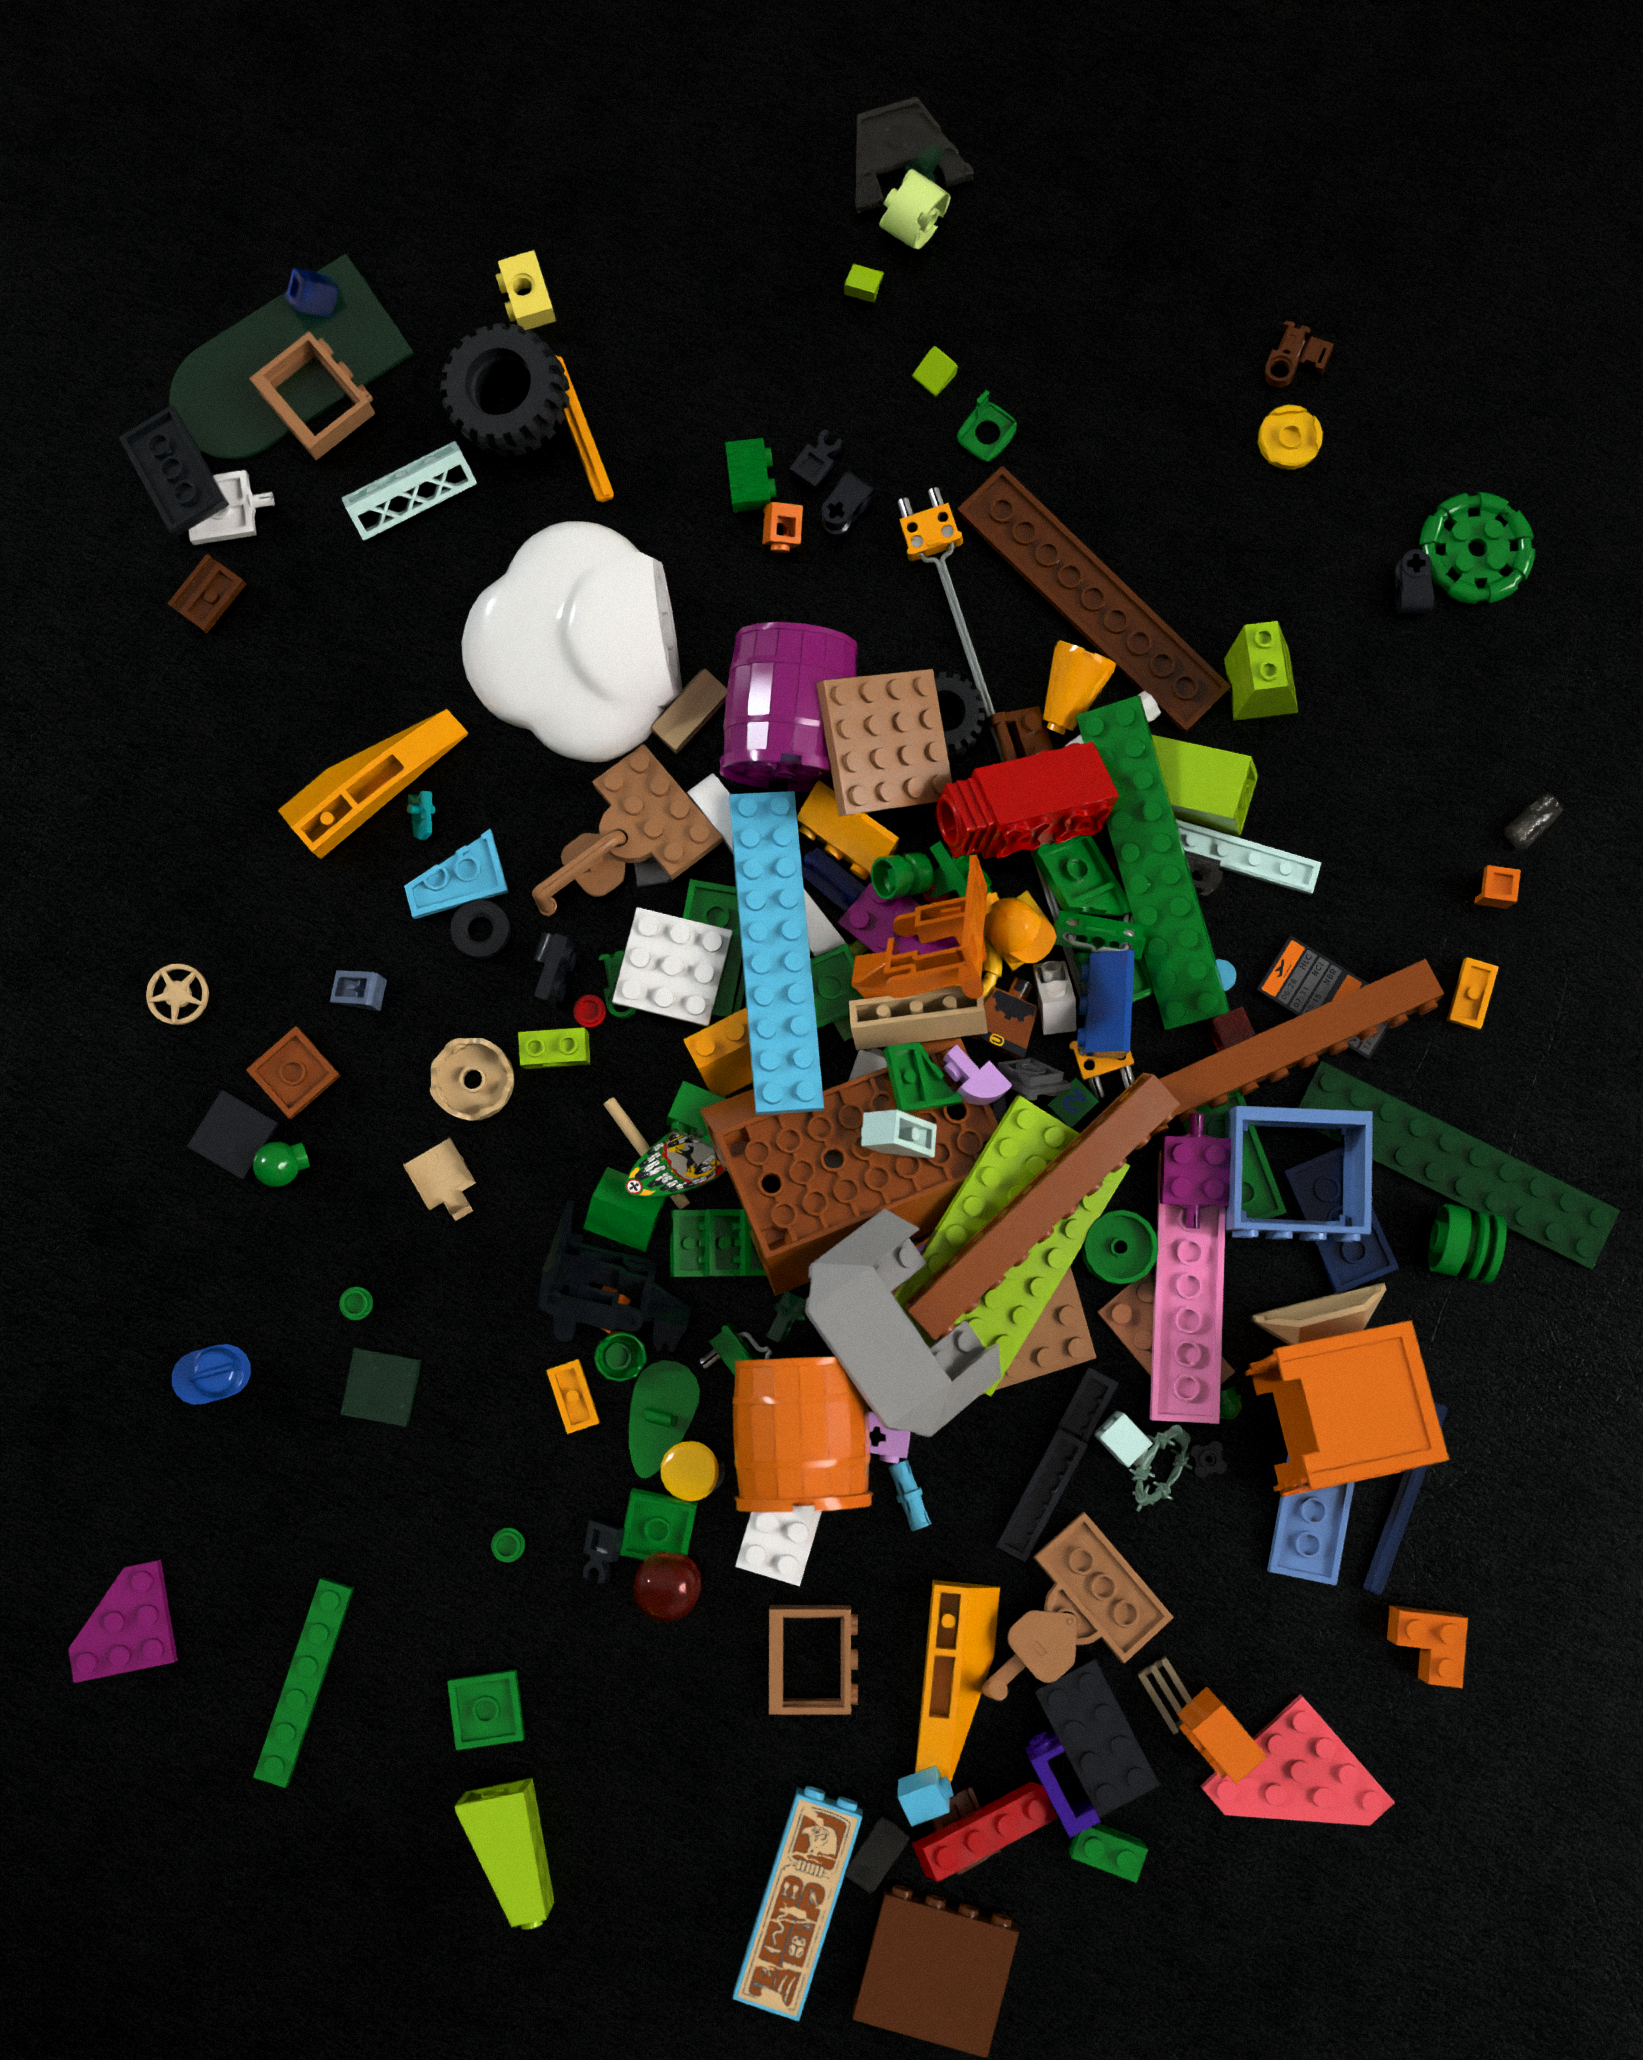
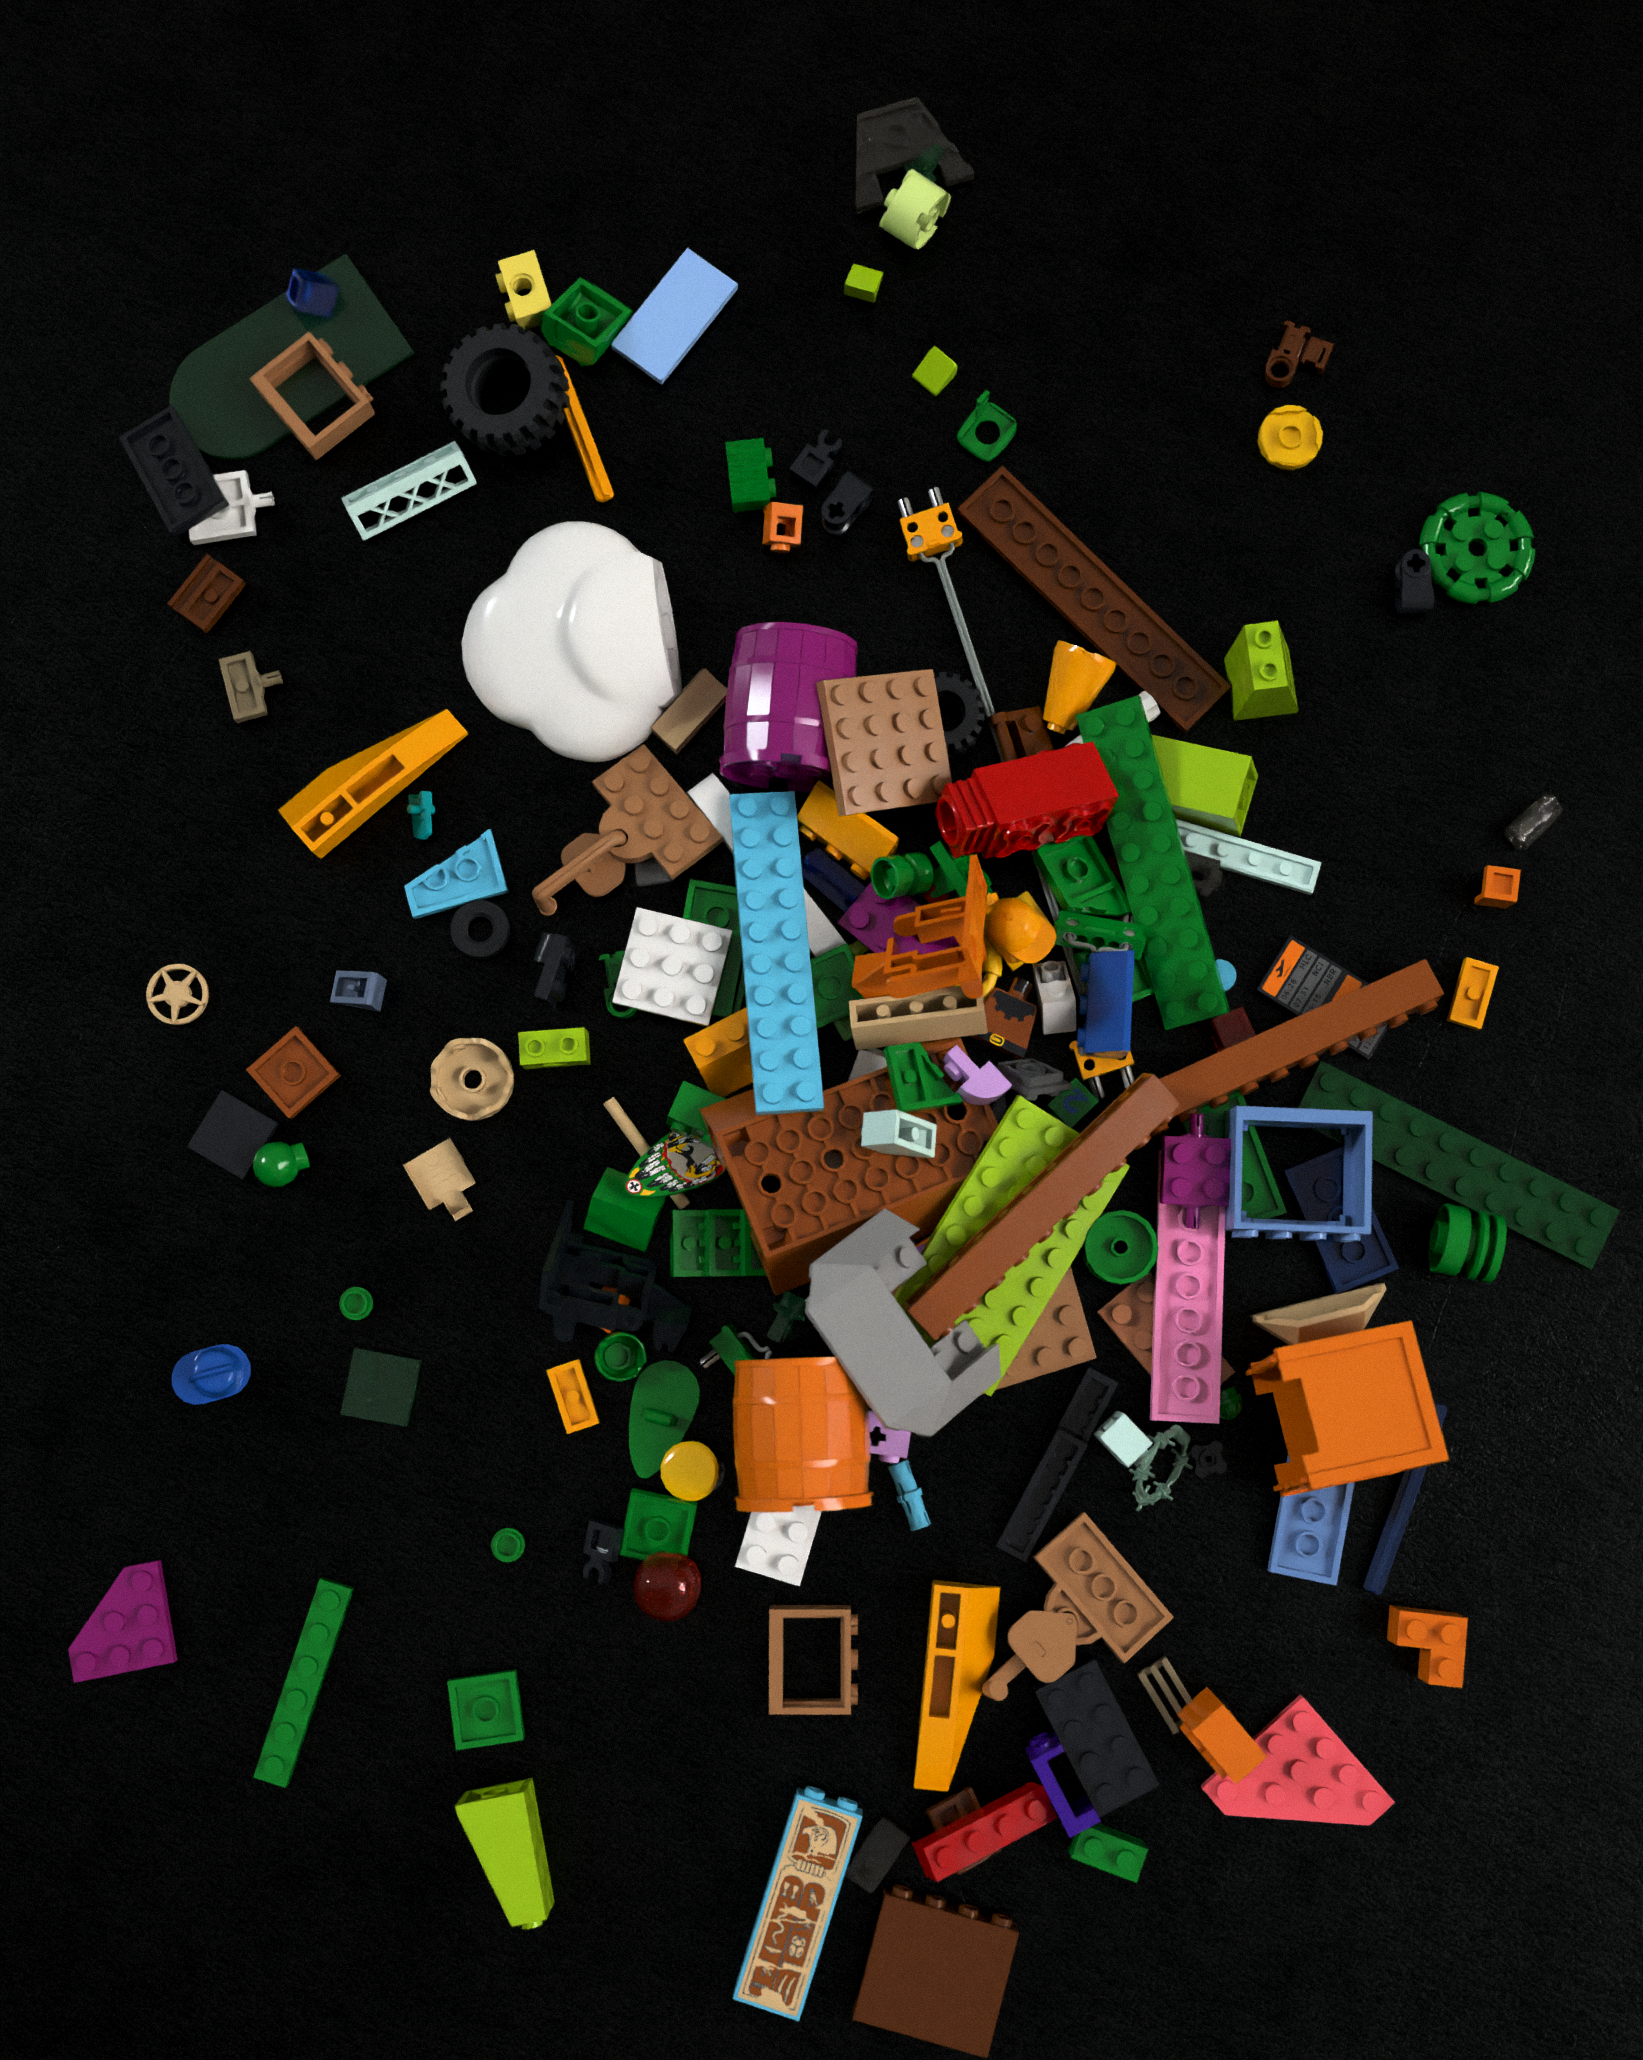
red plate [573,995,606,1028] -> none
medium azure brick [898,1766,953,1826] -> none
none -> dark tan plate [219,651,283,723]
none -> green slope [541,277,633,366]
none -> light blue tile [611,248,738,385]

